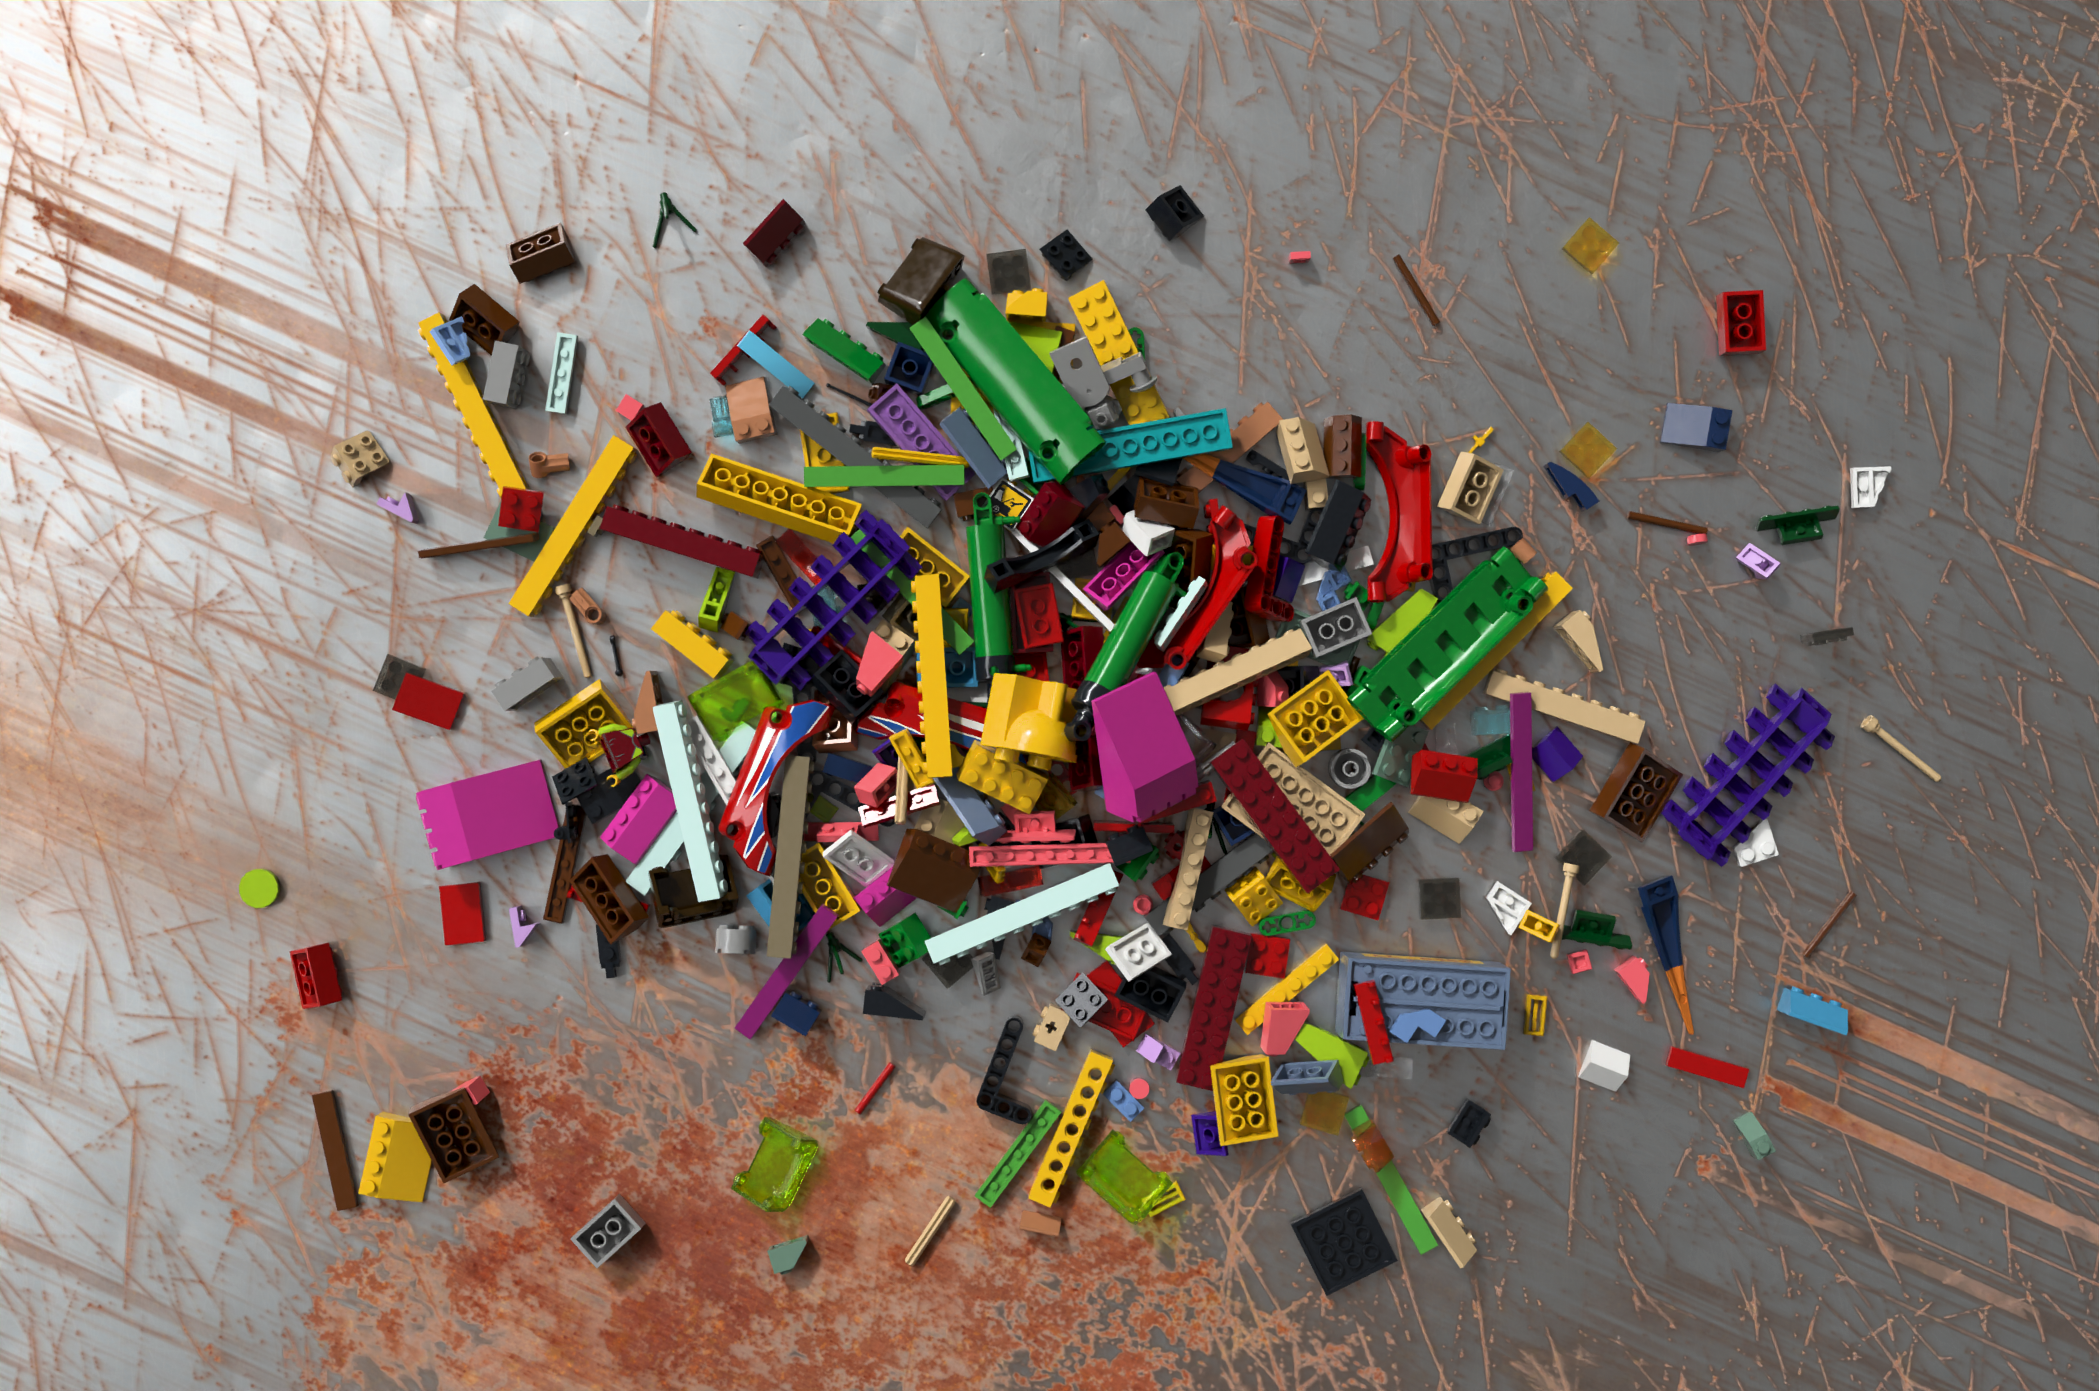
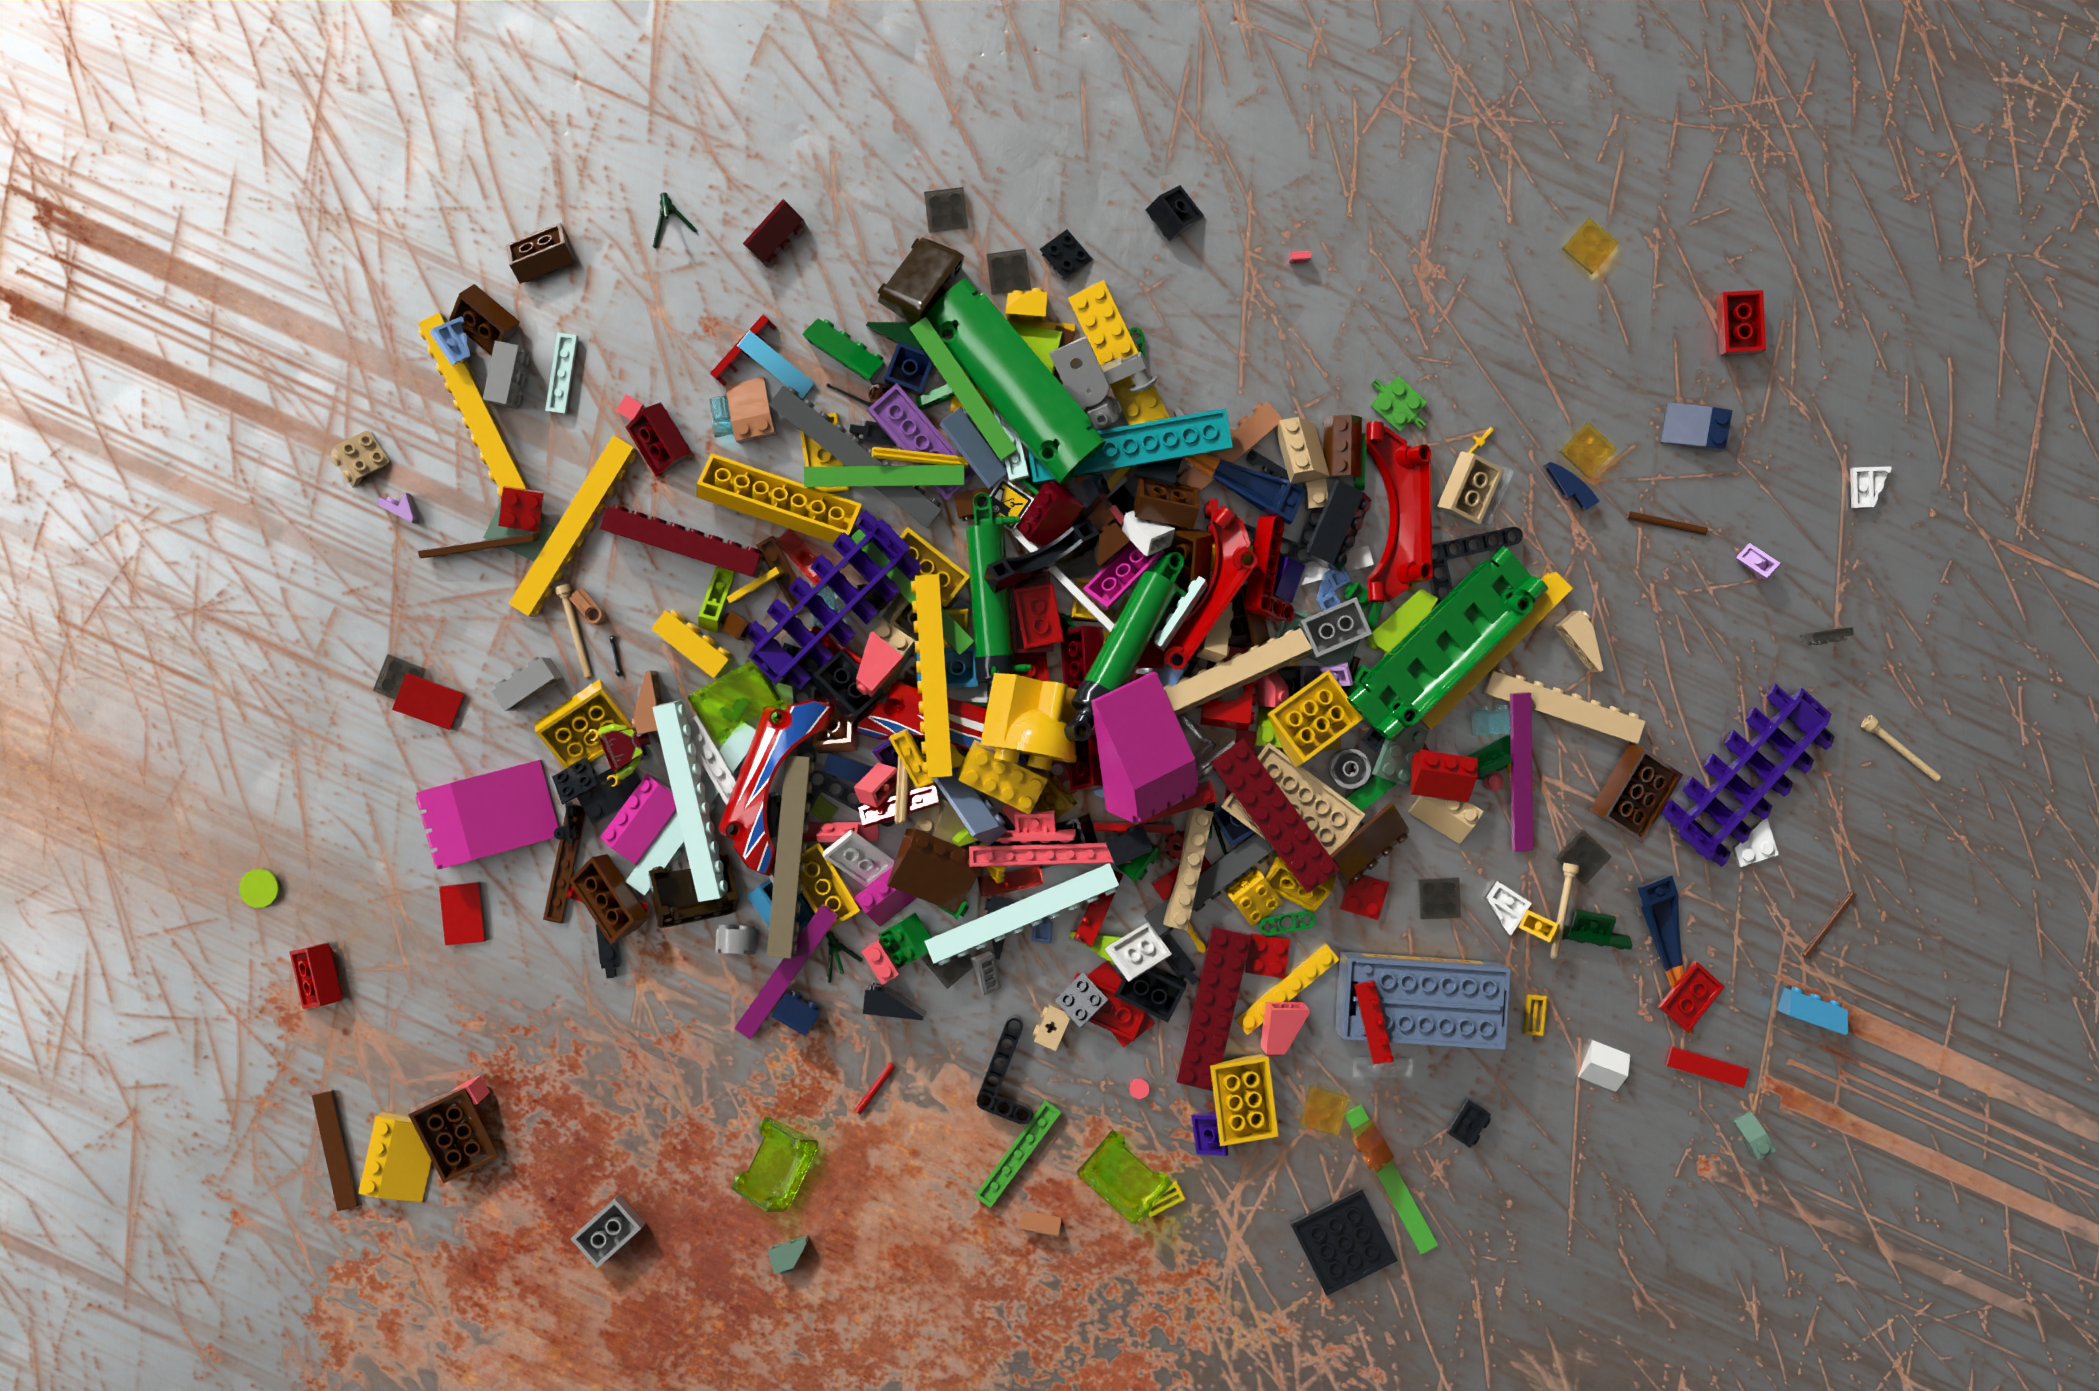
lavender slope [509,905,540,948] -> none
nougat piece [528,452,570,478] -> none
dark tan plate [587,515,604,537] -> none
tan axle [905,1196,956,1266] -> none
reddish brown bracket [1021,933,1051,967] -> none
yellow brick [1028,1049,1115,1208] -> none
medium blue plate [1103,1079,1144,1122] -> none
coral plate [1133,895,1153,915] -> none
lavender slope [1136,1033,1181,1071] -> none
sand blue slope [1271,1060,1343,1095] -> none
lime slope [1295,1021,1370,1089] -> none
medium blue tile [1389,1008,1446,1043] -> none
reddish brown bar [1393,254,1440,326] -> none
tan slope [1421,1197,1477,1269] -> none
nougat piece [1509,538,1537,564] -> none
dark purple slope [1532,726,1583,782] -> none
coral tile [1566,949,1592,974] -> none
coral slope [1614,955,1650,1004] -> none
coral tile [1686,534,1708,546] -> none
dark green bracket [1756,506,1840,545] -> none
none -> yellow tile [726,567,785,604]
none -> clear smoke plate [924,187,968,233]
none -> bright green plate [1370,376,1427,432]
none -> red tile [1657,961,1725,1033]

